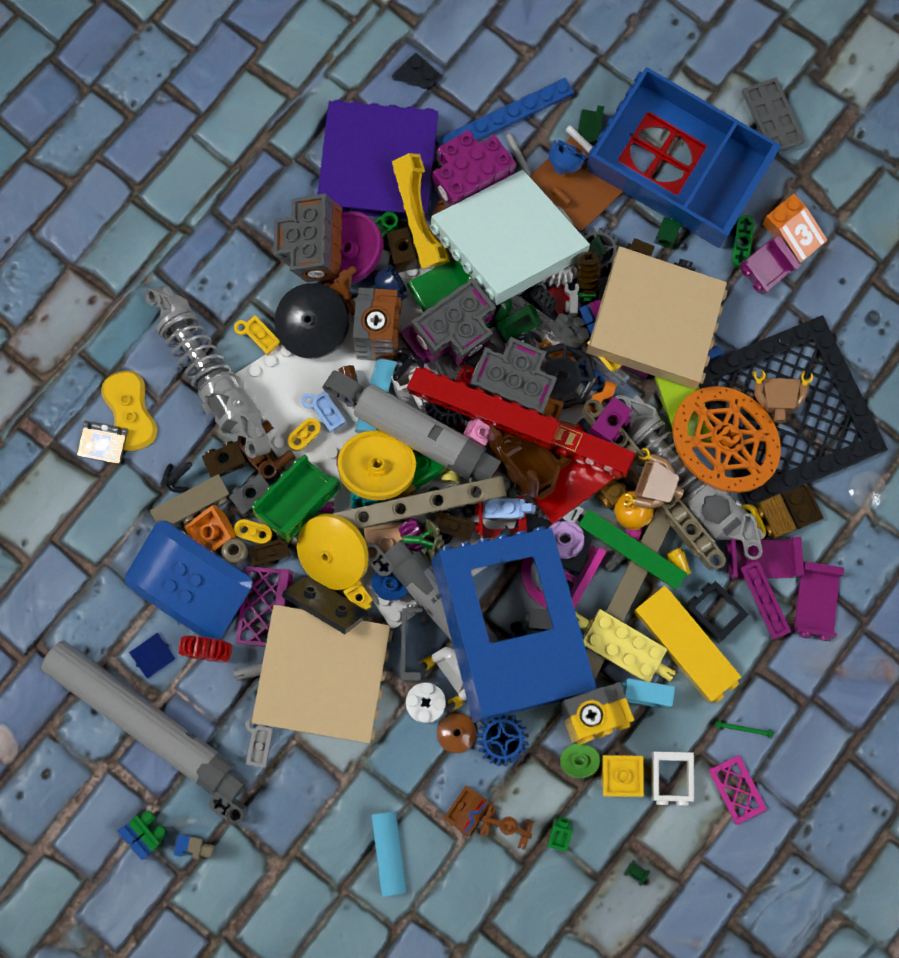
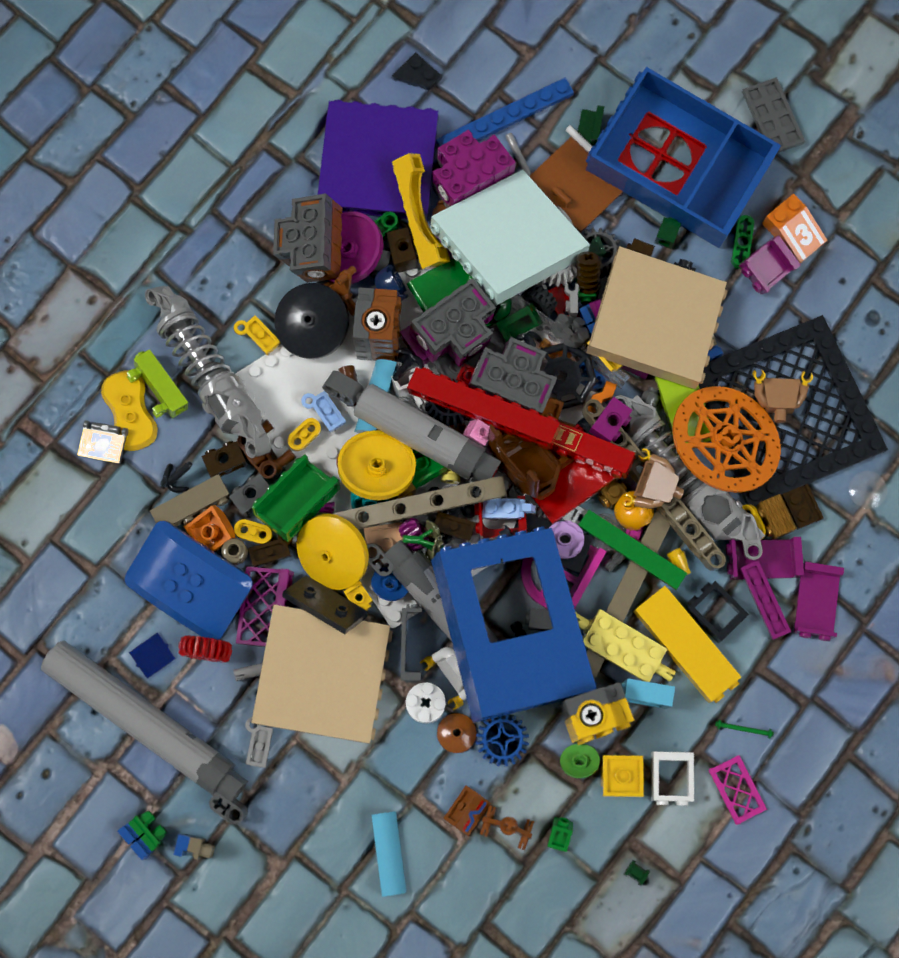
blue cylinder [549,140,587,175] -> none
none -> lime brick [127,349,188,419]
none -> dark grey plant [641,387,660,408]

